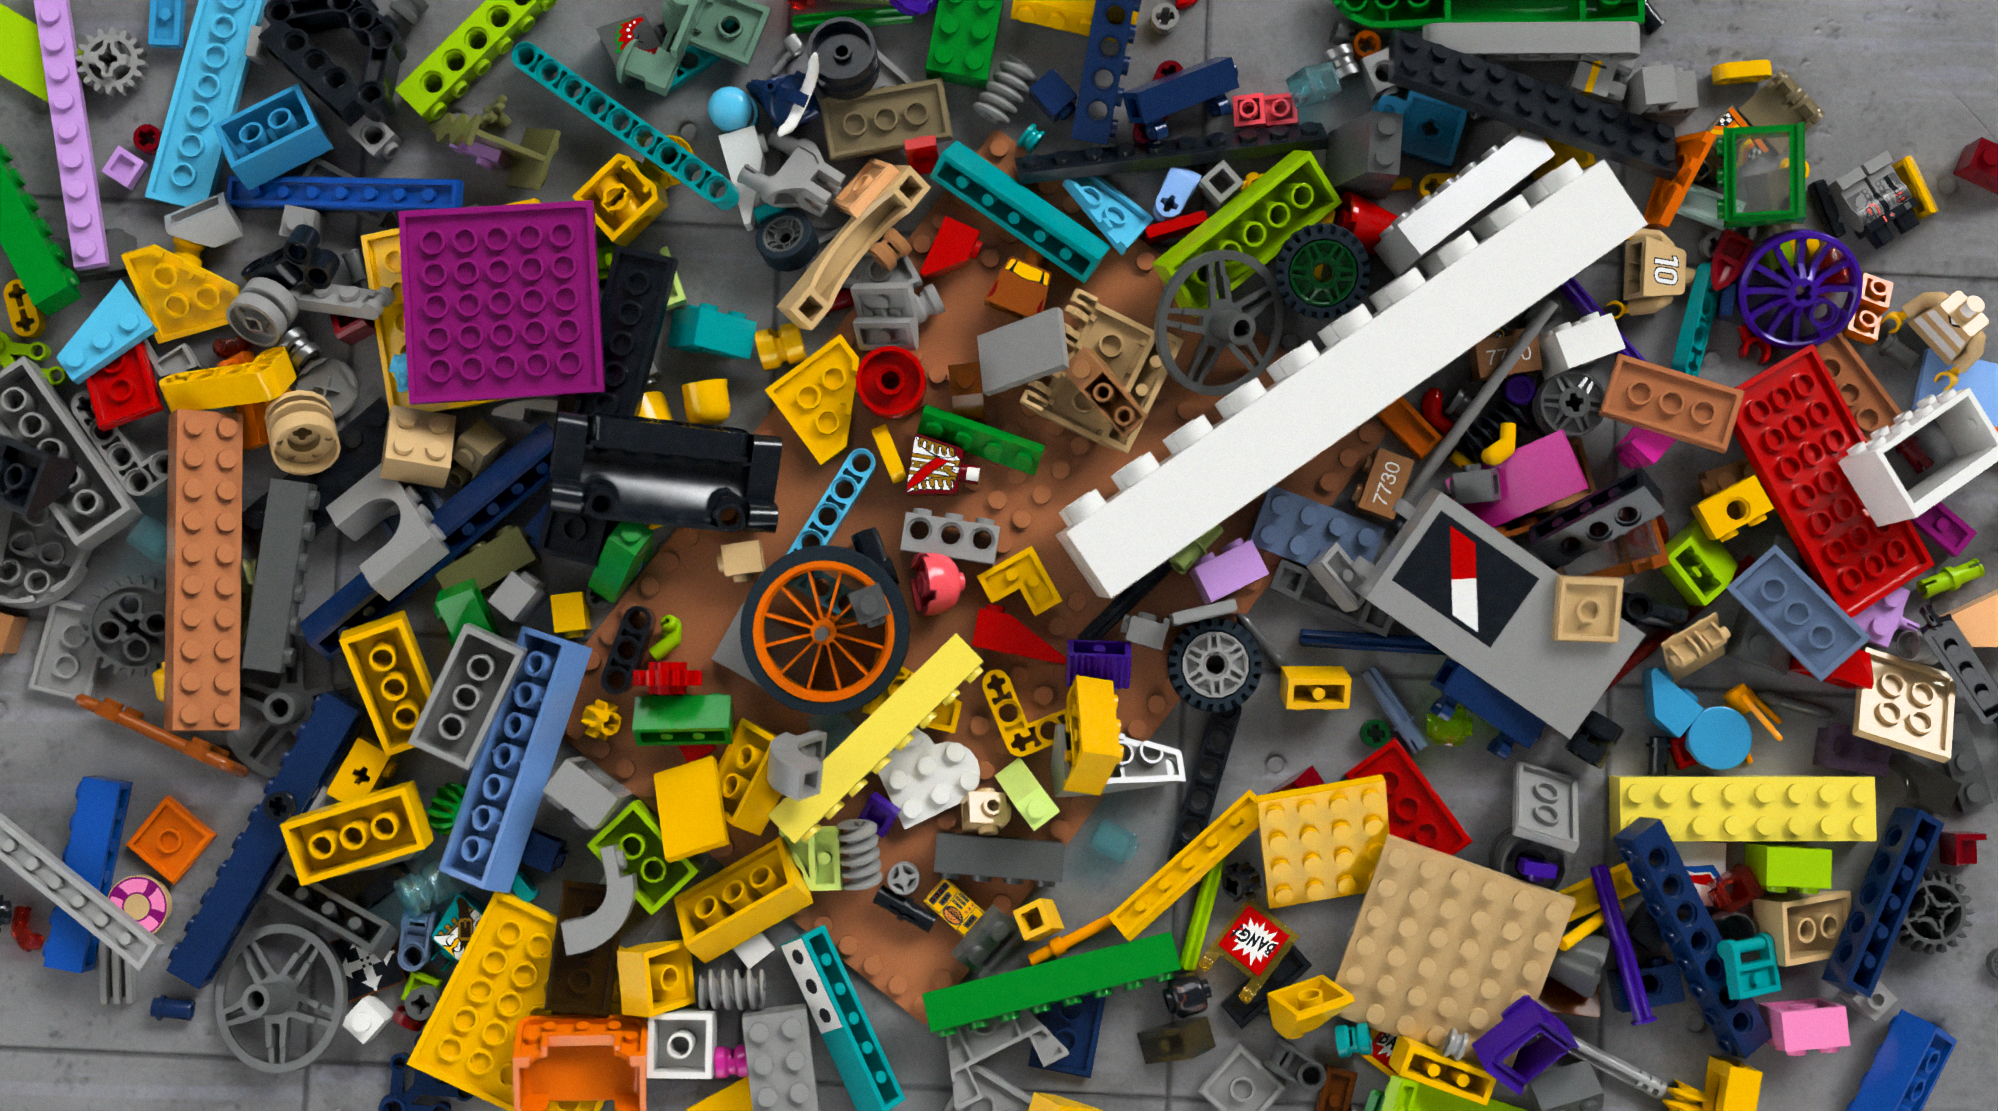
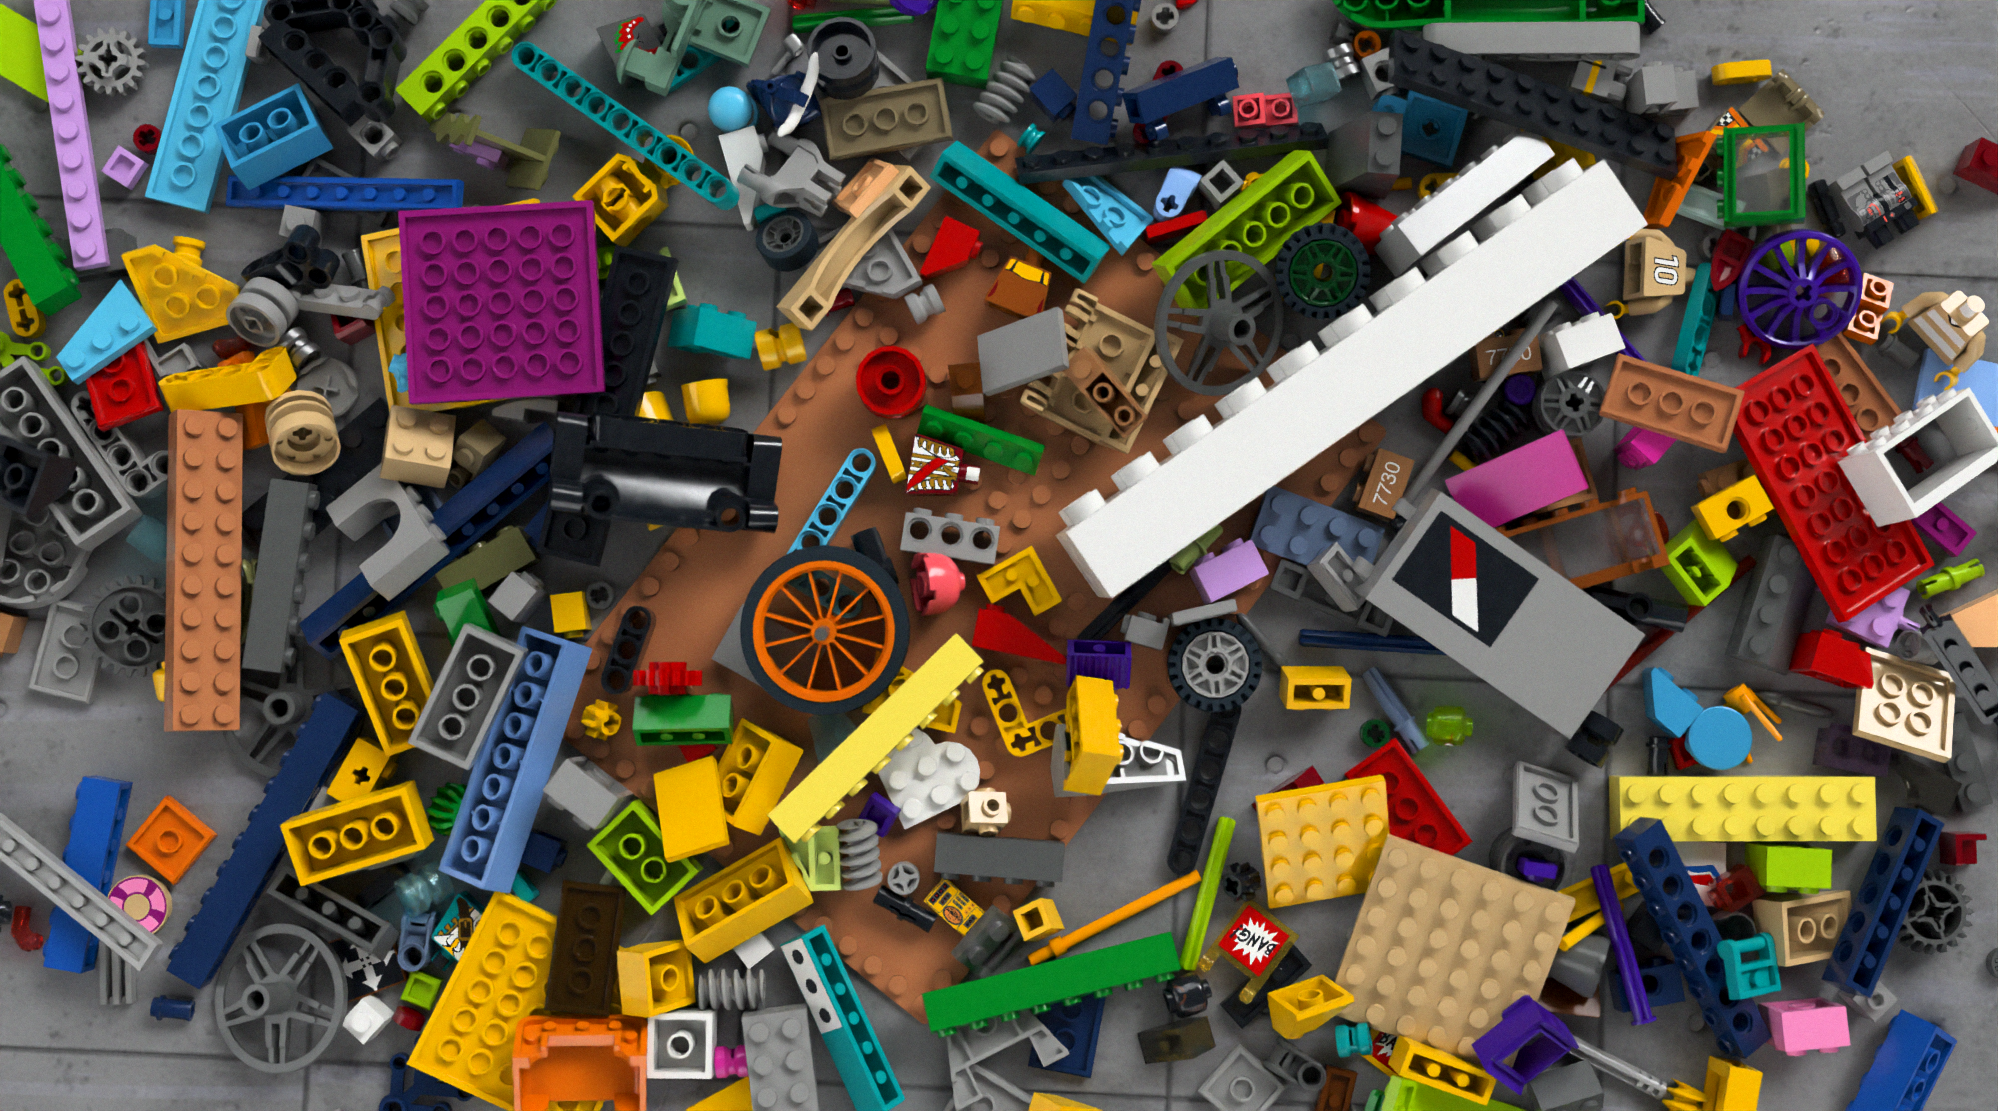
dark orange bar [75,694,249,778] -> none
light grey slope [164,192,243,248] -> none
black bush [263,791,297,821] -> none
dark grey wheel [405,985,442,1021] -> none
olive plant [479,94,512,129] -> none
light grey arch [561,843,637,955] -> none
green slope [588,521,654,604] -> none
lime arm [649,614,682,662] -> none
tan brick [717,540,766,583] -> none
yellow plate [765,334,860,466] -> none
light grey arch [767,729,827,801] -> none
dark grey brick [848,582,890,628] -> none
light grey slope [850,282,919,351] -> none
medium nougat wheel [868,228,912,273] -> none
red plate [904,135,939,175] -> none
yellowish green slope [995,757,1060,831] -> none
clear light blue brick [1088,817,1140,864] -> none
yellow plate [1108,789,1258,942] -> none
orange tile [1376,396,1443,461] -> none
dark blue brick [1429,658,1546,760] -> none
light grey bush [1442,1028,1468,1061] -> none
dark grey brick [1450,463,1501,504] -> none
yellow arm [1481,423,1516,466] -> none
black brick [1529,467,1666,570] -> none
tan tile [1551,575,1624,643] -> none
tan hinge [1661,612,1731,683] -> none
sand blue plate [1726,544,1871,683] -> none

